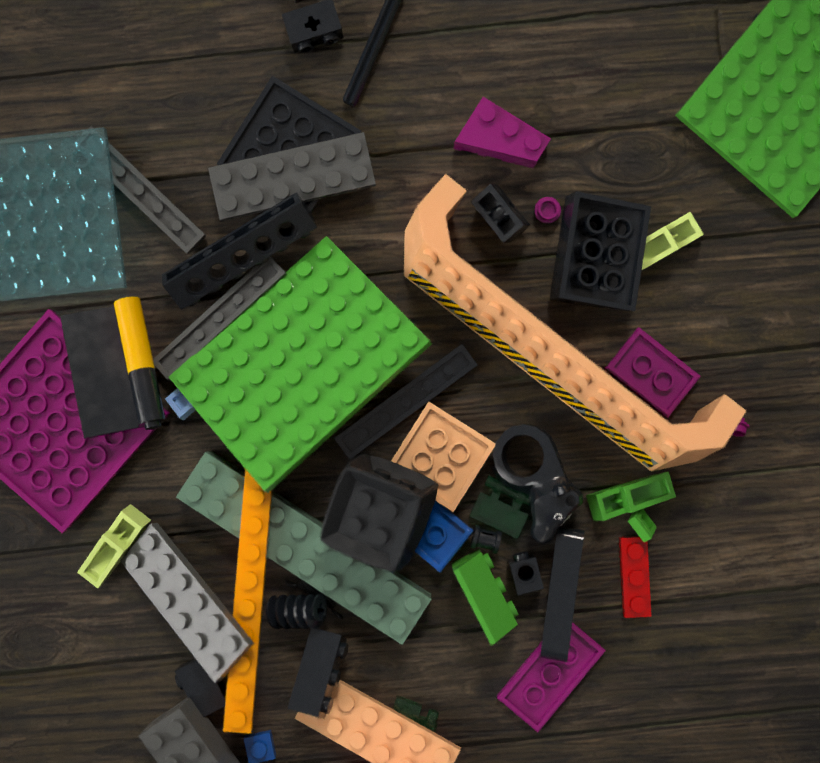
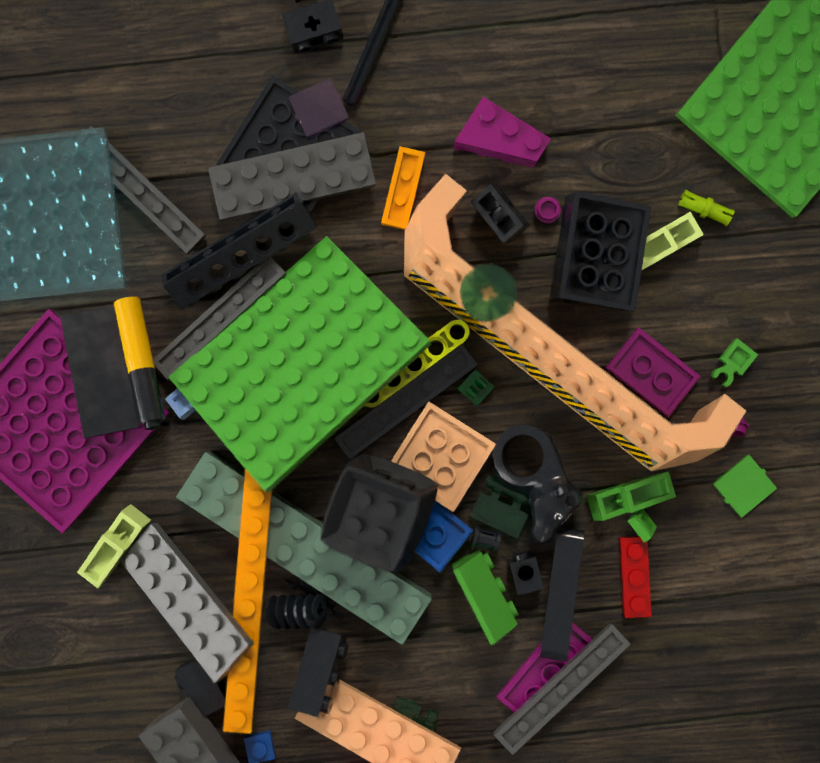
none -> clear purple piece [289,78,349,137]
none -> neon yellow beam [365,320,469,407]
none -> light orange plate [381,146,425,230]
none -> dark green tile [457,369,494,407]
none -> clear green plate [460,265,517,322]
none -> dark grey plate [493,622,631,755]
none -> lime pin [678,190,735,226]
none -> bright green plate [710,338,758,387]
none -> bright green piece [713,455,777,518]

